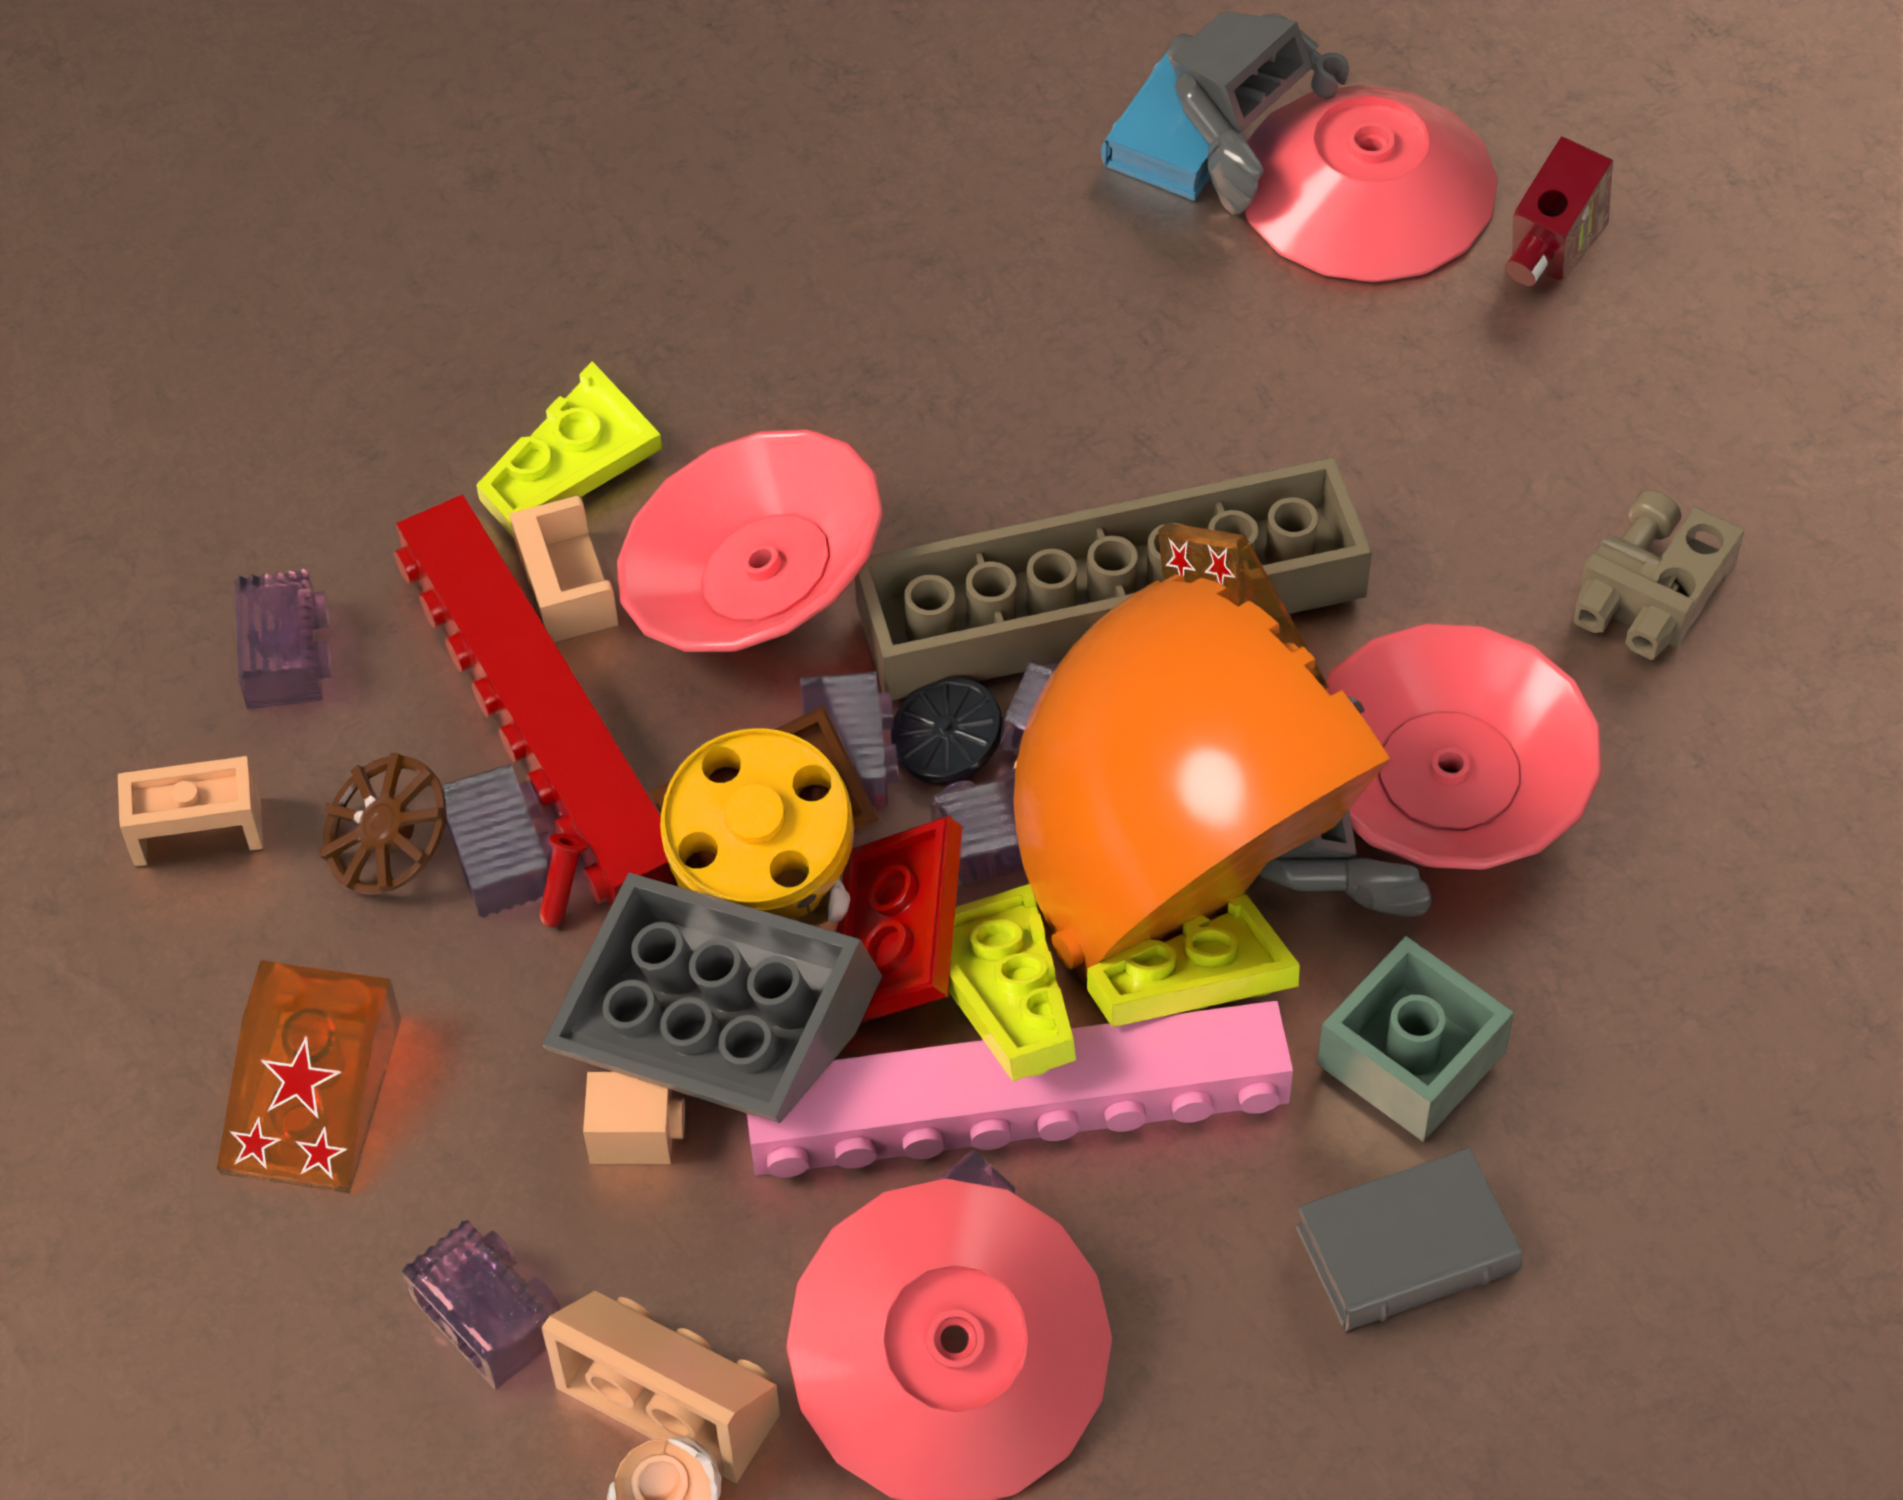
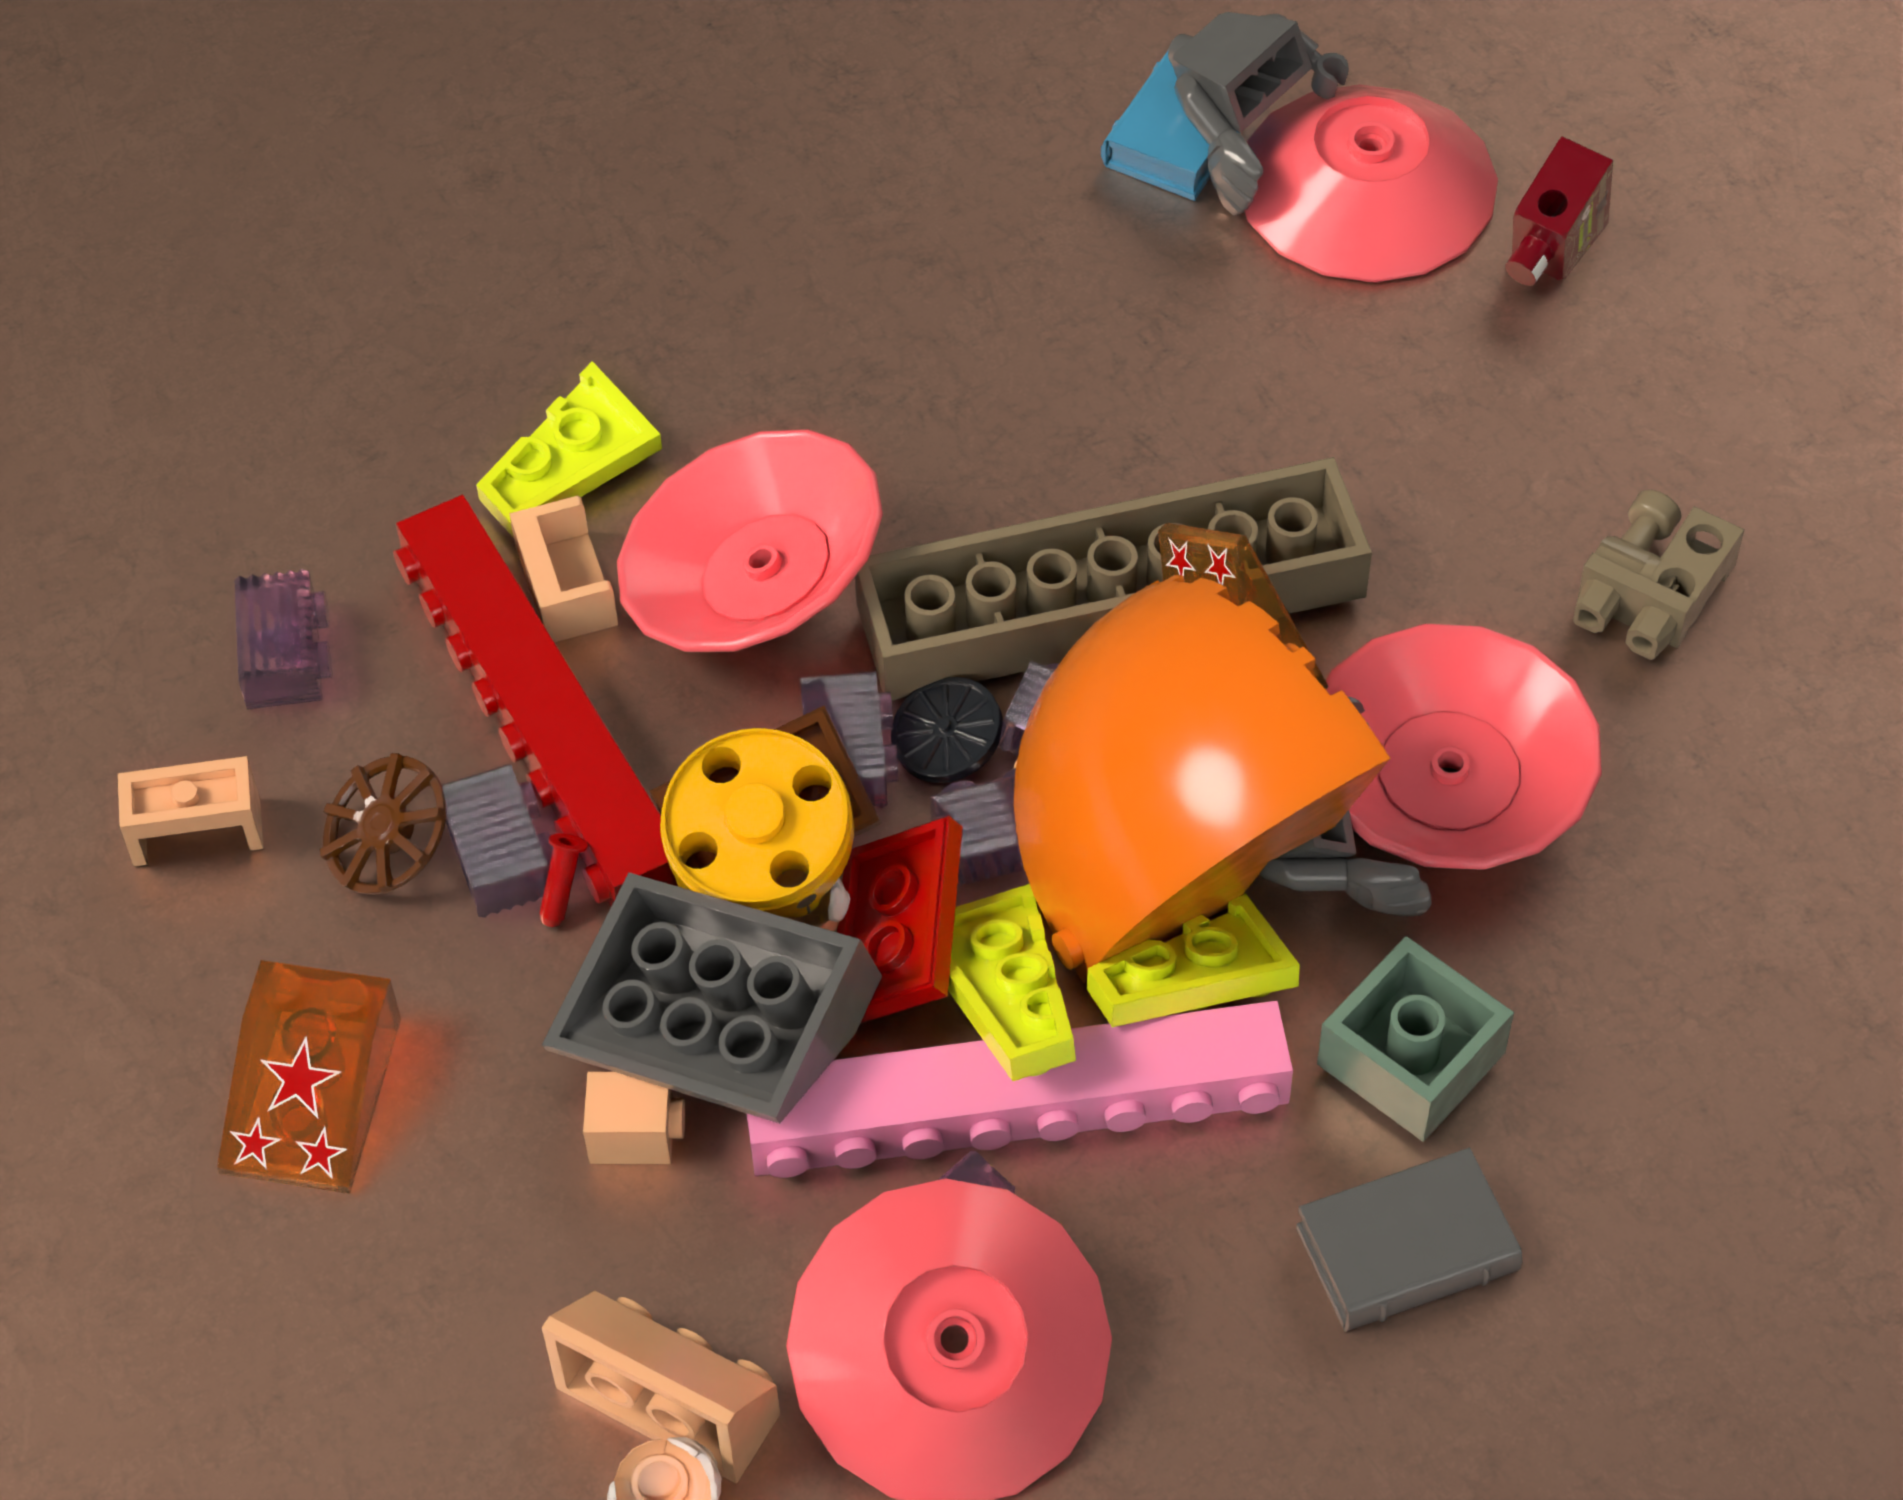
clear purple brick [402,1220,561,1390] -> none

